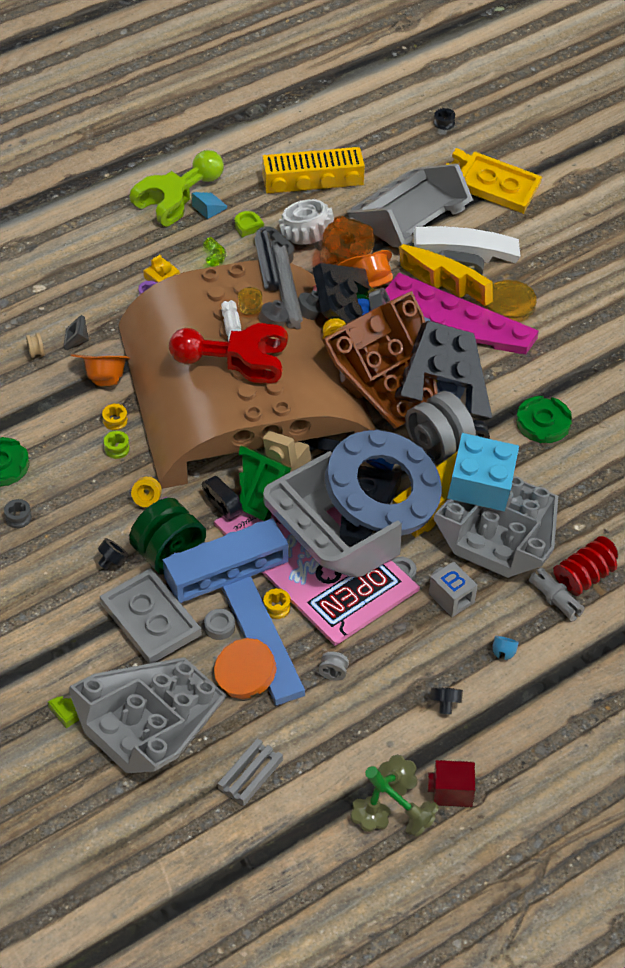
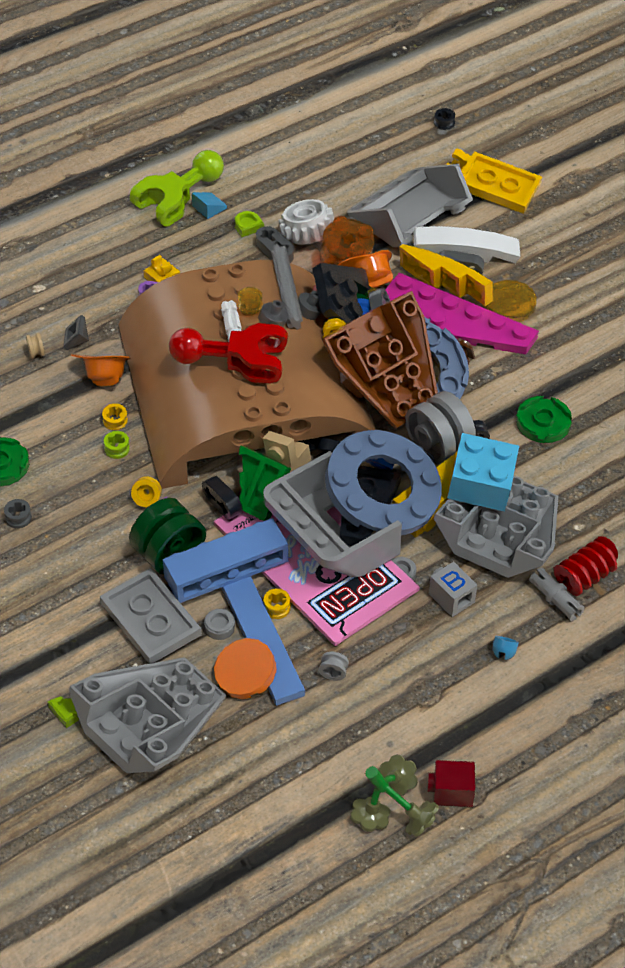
black tile [98,538,129,570] -> none
clear neon green arm [203,237,226,267] -> none
light grey tile [218,738,283,806] -> none
black axle [254,230,281,292] -> none
yellow brick [262,147,365,194] -> none
black wing [395,321,492,420] -> none
black tile [430,687,463,714] -> none

